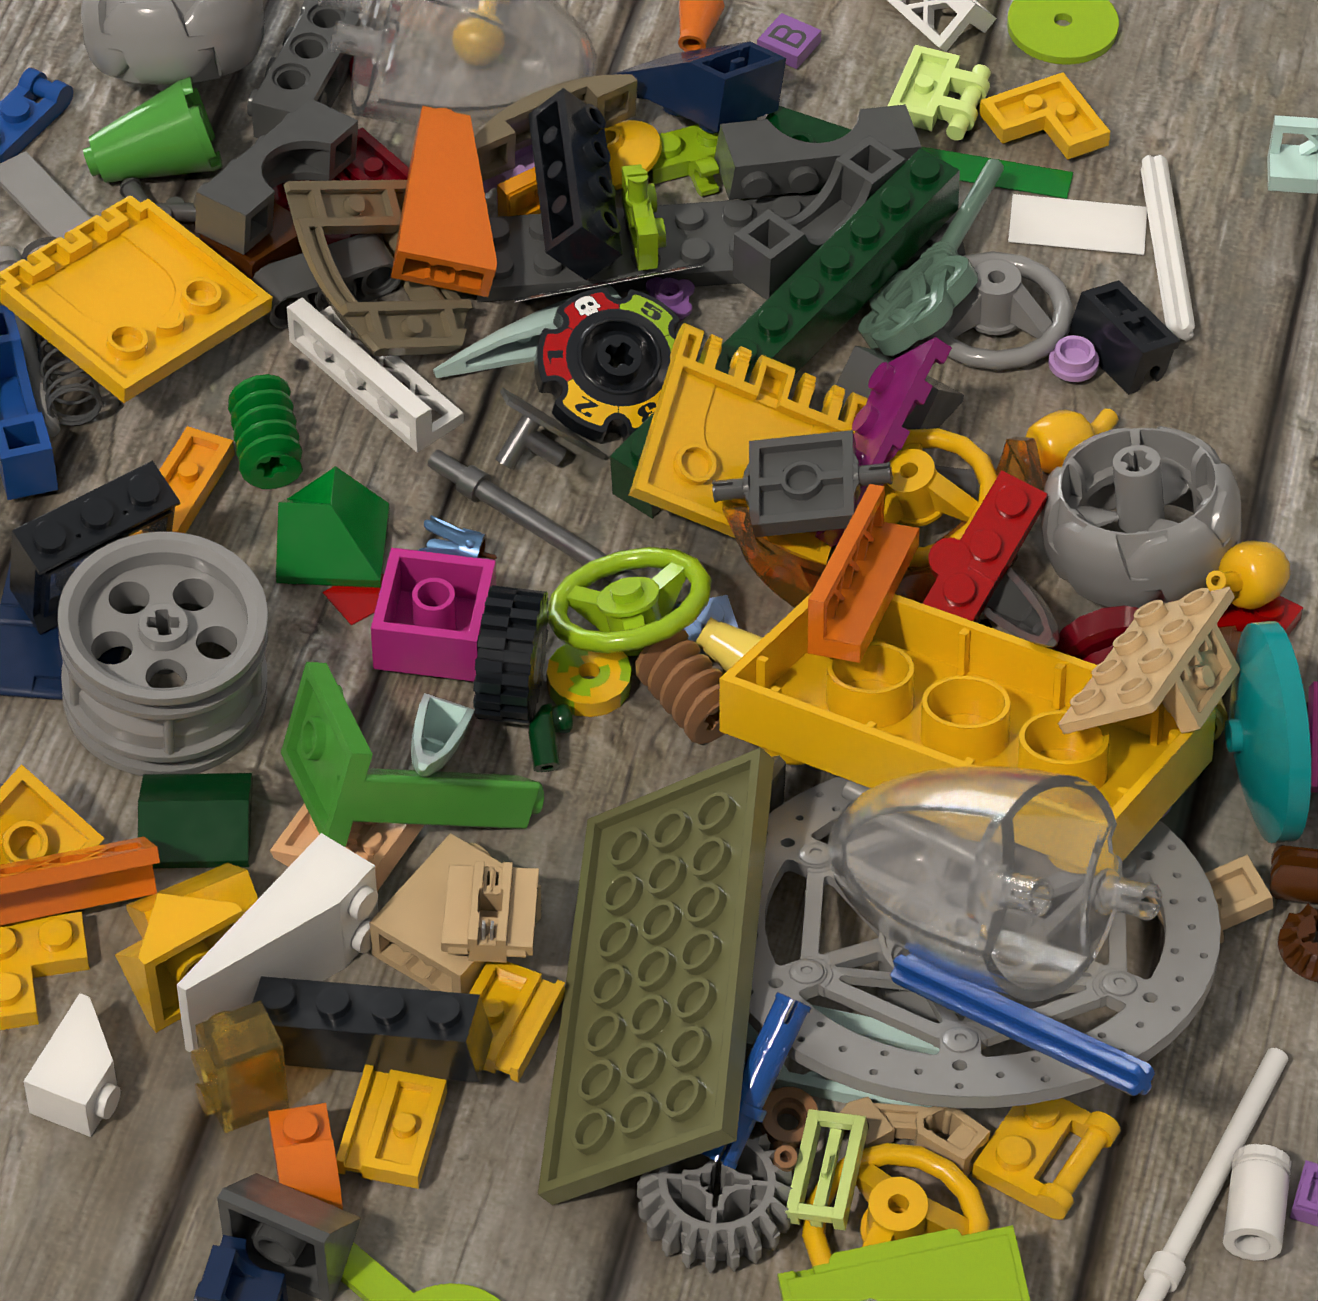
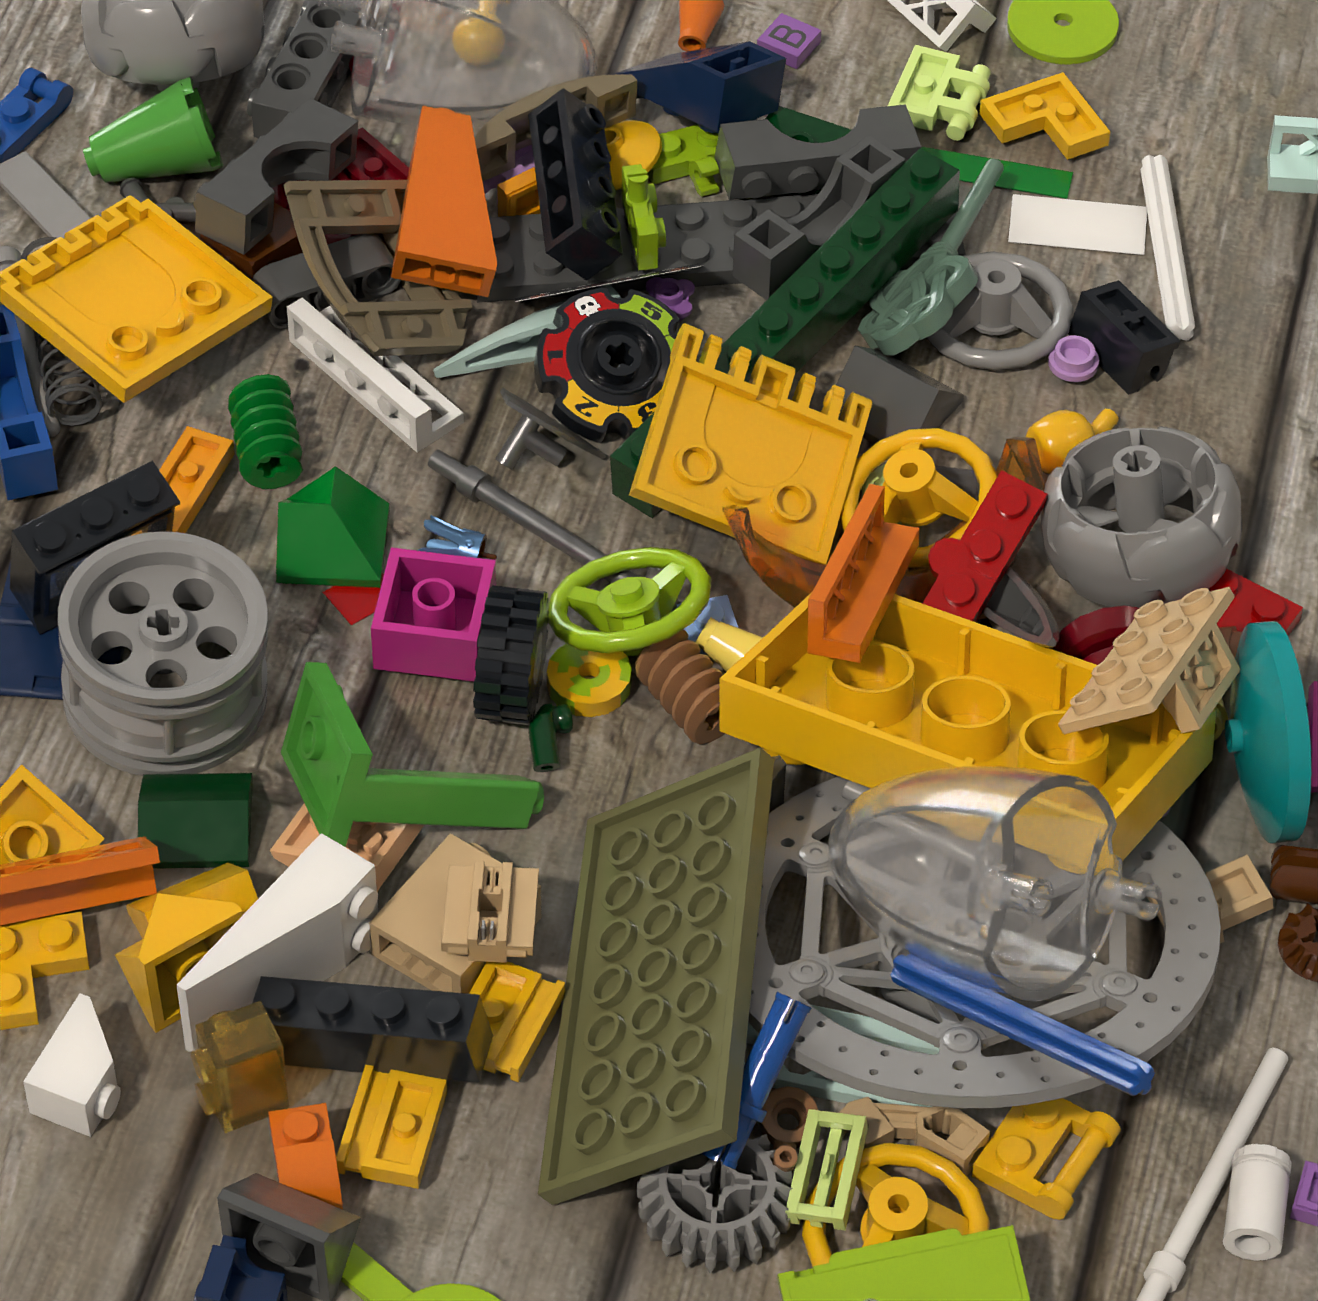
light aqua piece [411,693,475,777] -> none
dark grey plate [712,430,893,538] -> none
magenta wing [815,337,952,547] -> none
yellow piece [1206,540,1291,609] -> none

